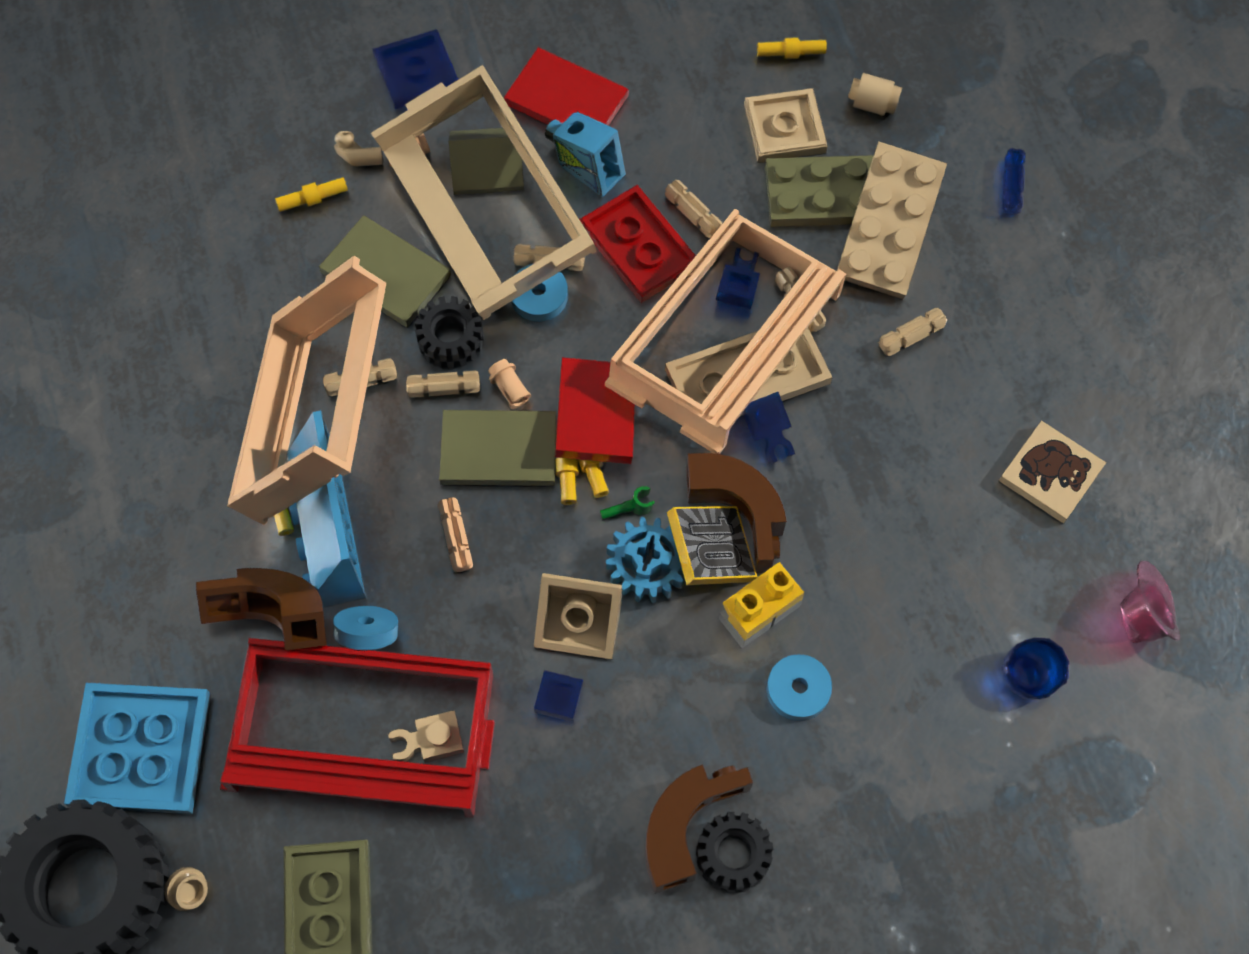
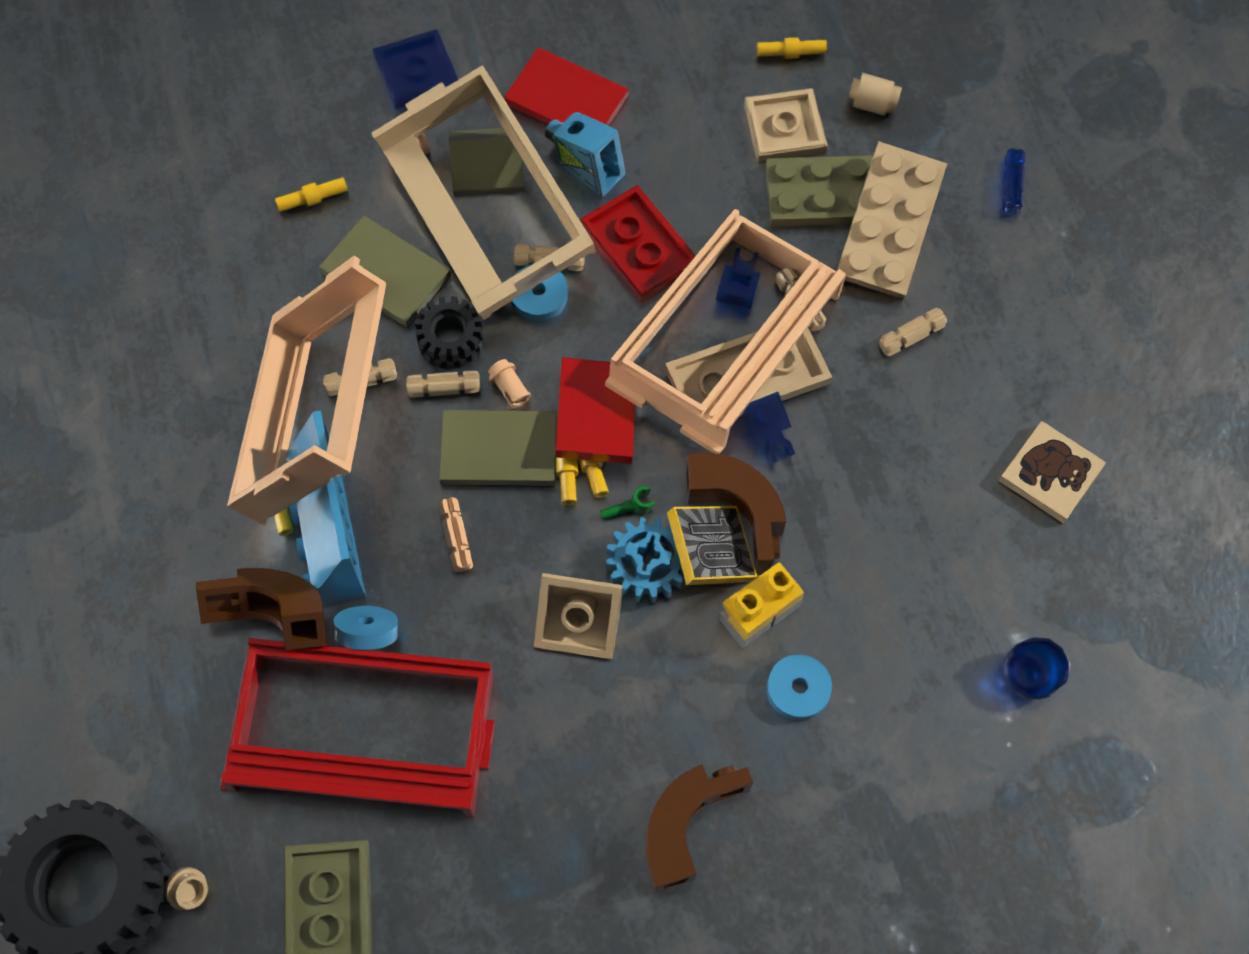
dark azure plate [64,683,211,814] -> none
tan arm [334,131,383,167] -> none
tan plate [388,710,464,762] -> none
clear blue plate [534,670,584,722] -> none
tan axle [665,180,722,238] -> none
black tyre [696,811,773,893] -> none
clear pink piece [1120,561,1181,643] -> none

